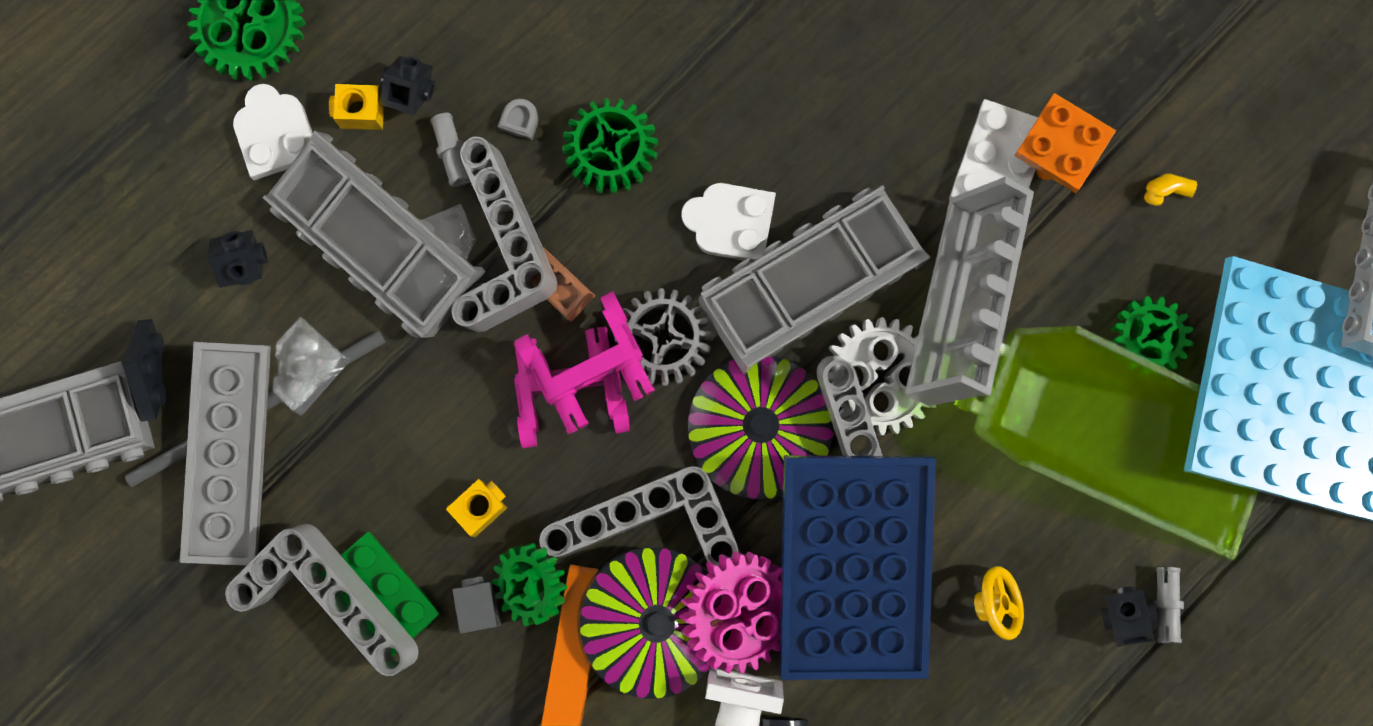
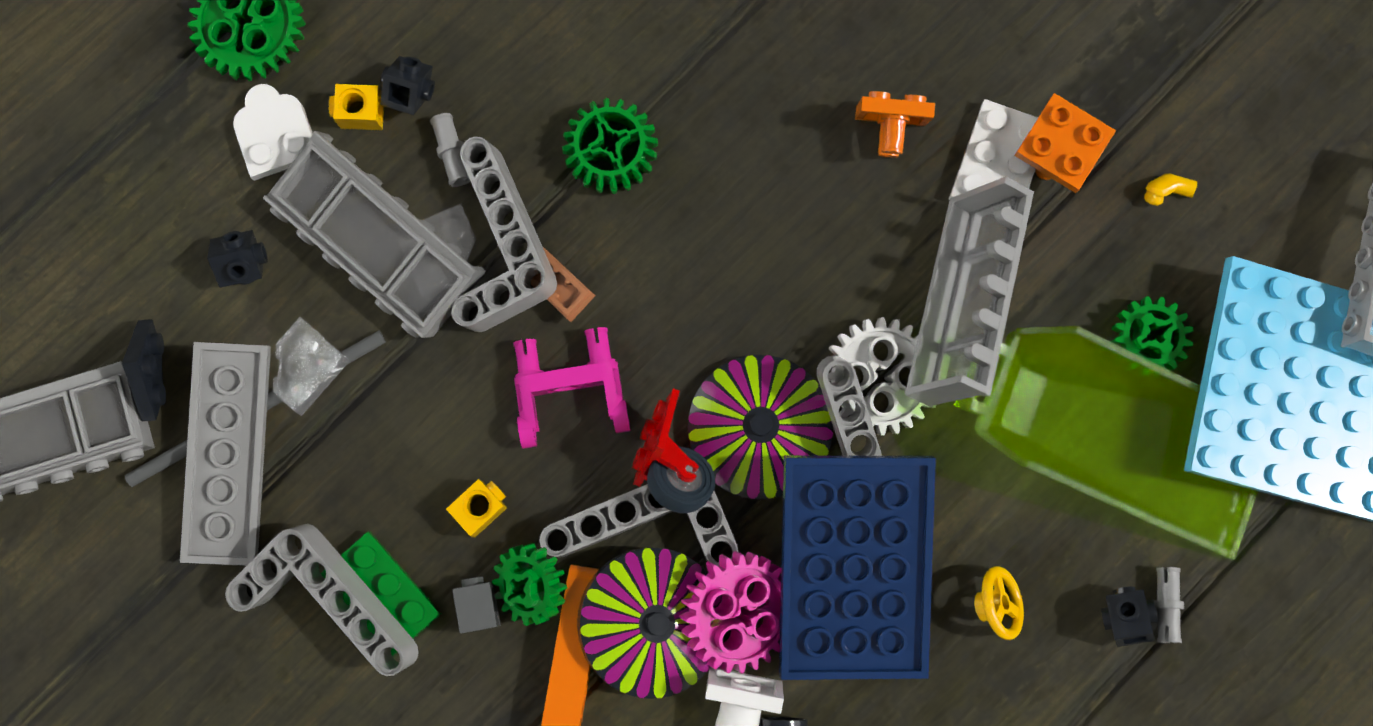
light grey tile [497,99,539,141] -> none
dark pink connector [514,291,655,434] -> none
light grey gear [614,288,712,386] -> none
white plate [682,183,776,262] -> none
window [698,186,930,374] -> none
none -> plate [632,388,715,513]
none -> orange plate [855,91,936,158]

